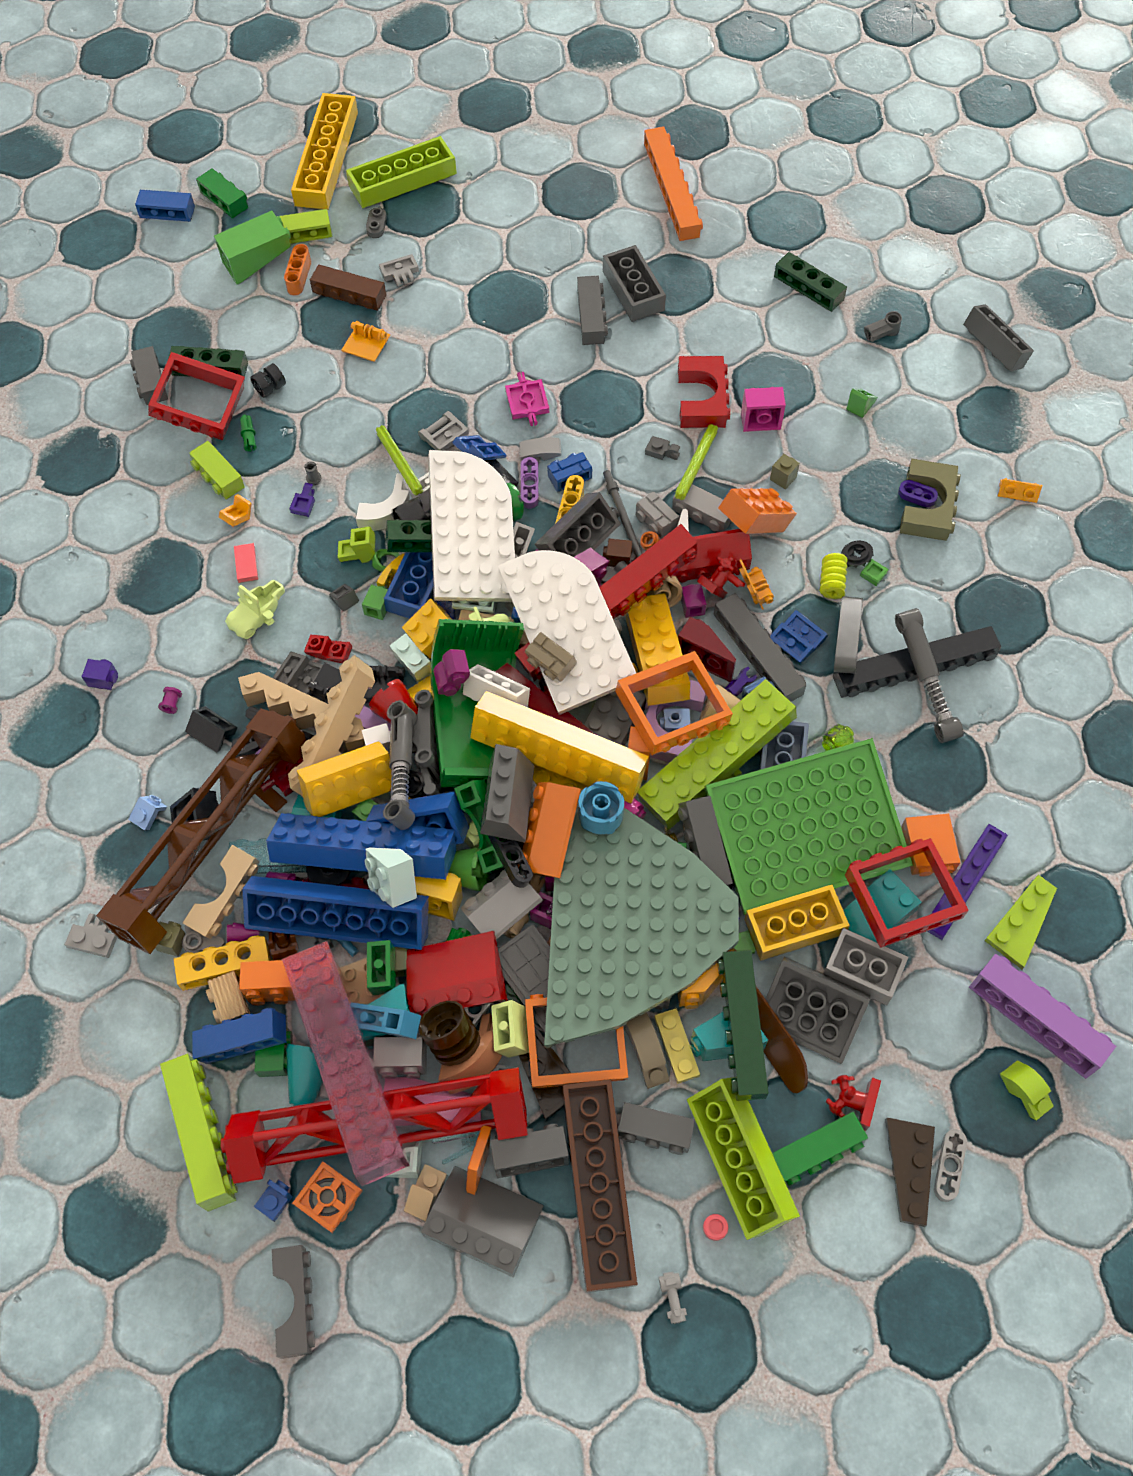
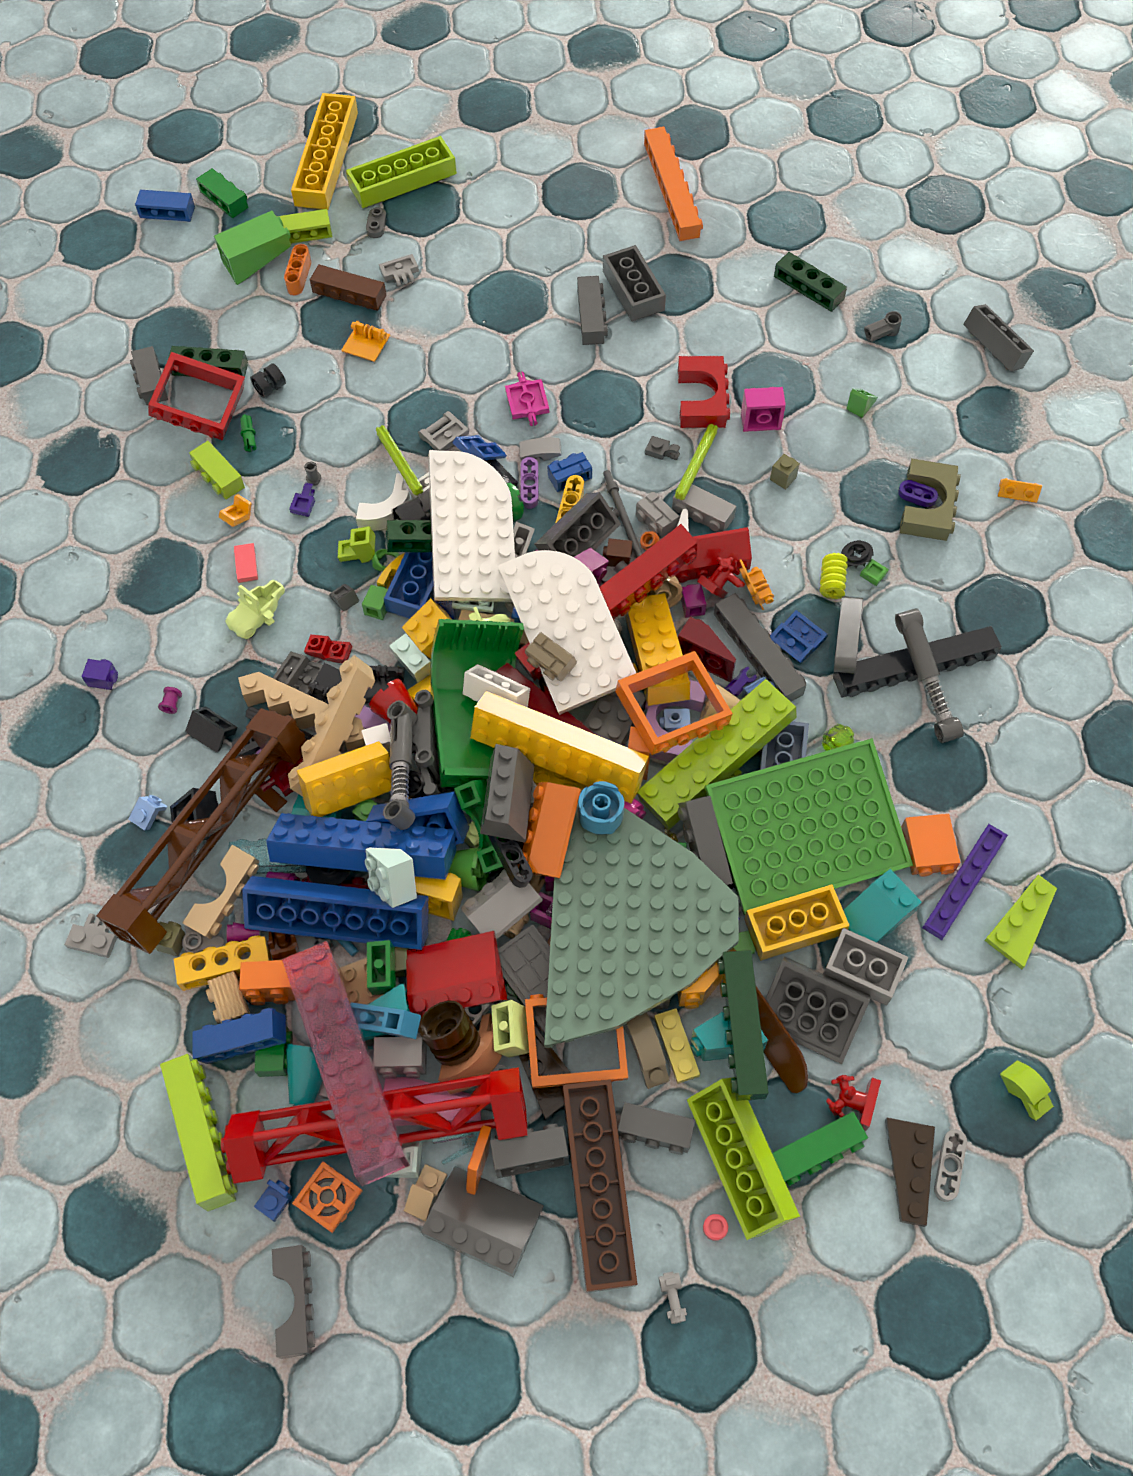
magenta brick [433,649,470,696] -> none
orange brick [718,488,797,534] -> none
red window [845,838,969,948] -> none
medium lavender brick [969,954,1116,1079] -> none

